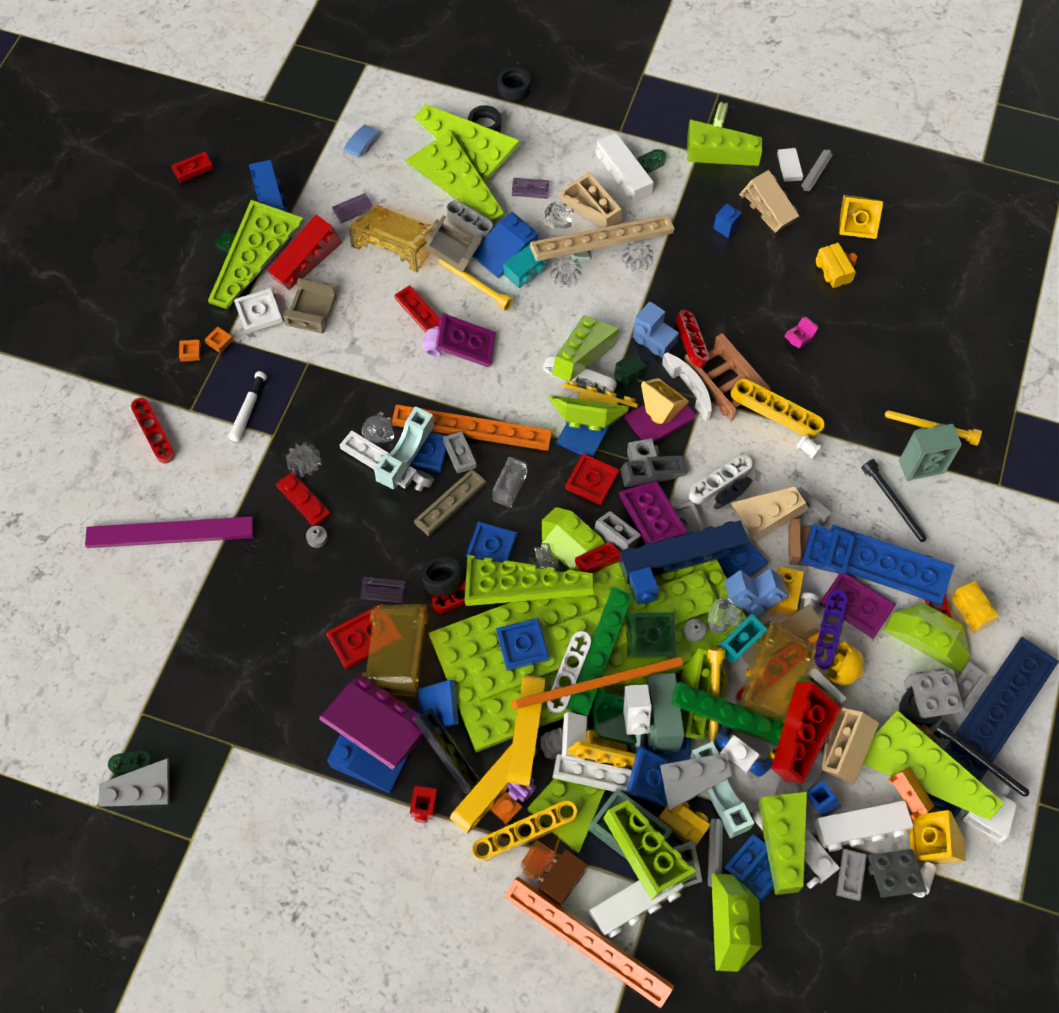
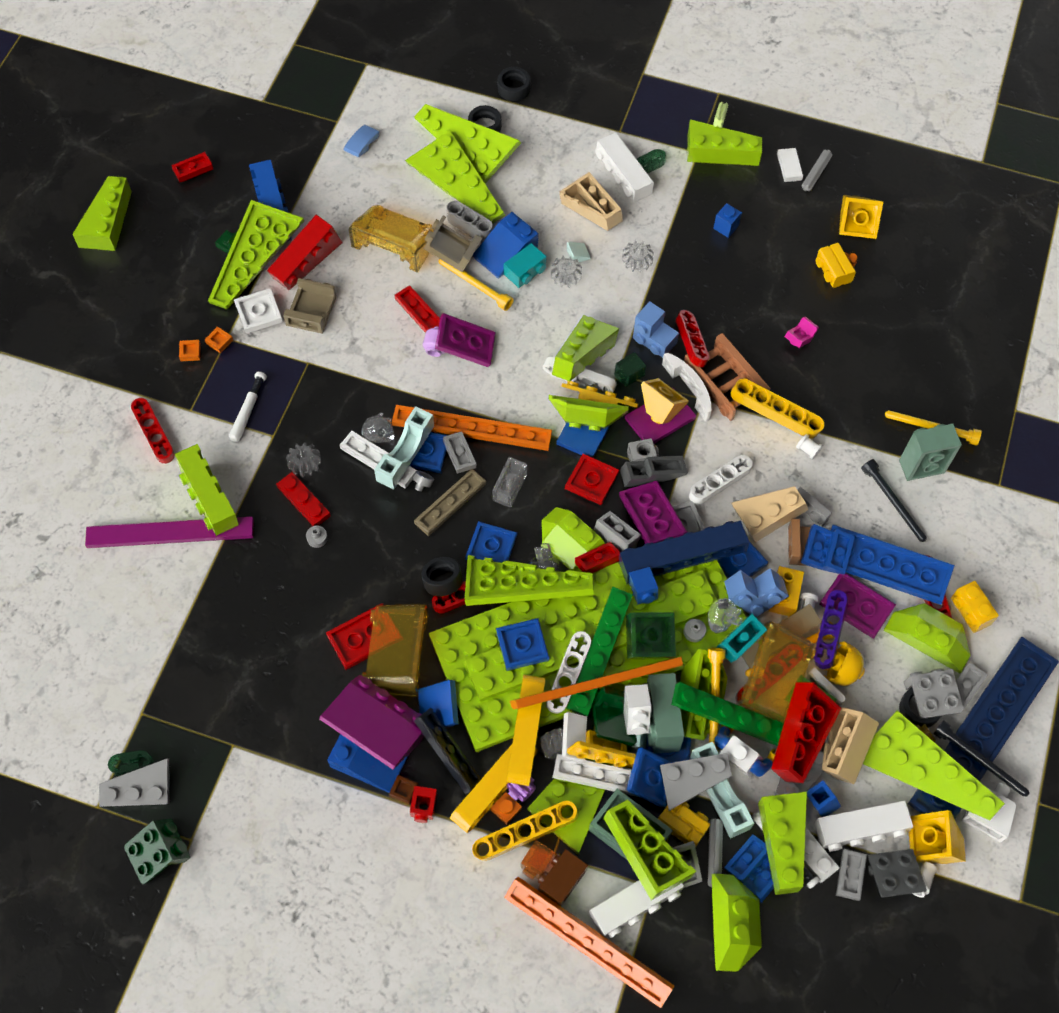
clear purple tile [332,193,374,223] -> none
clear purple tile [360,577,406,603] -> none
clear purple tile [512,178,549,199] -> none
tan plate [530,215,674,261] -> none
clear piece [543,202,574,229] -> none
black slope [713,476,753,509] -> none
tan wedge [739,170,799,233] -> none
orange hinge [888,767,934,820] -> none
none -> lime wedge [73,176,132,251]
none -> dark green bracket [124,819,191,884]
none -> lime wedge [175,444,239,536]
none -> reddish brown tile [389,775,419,805]

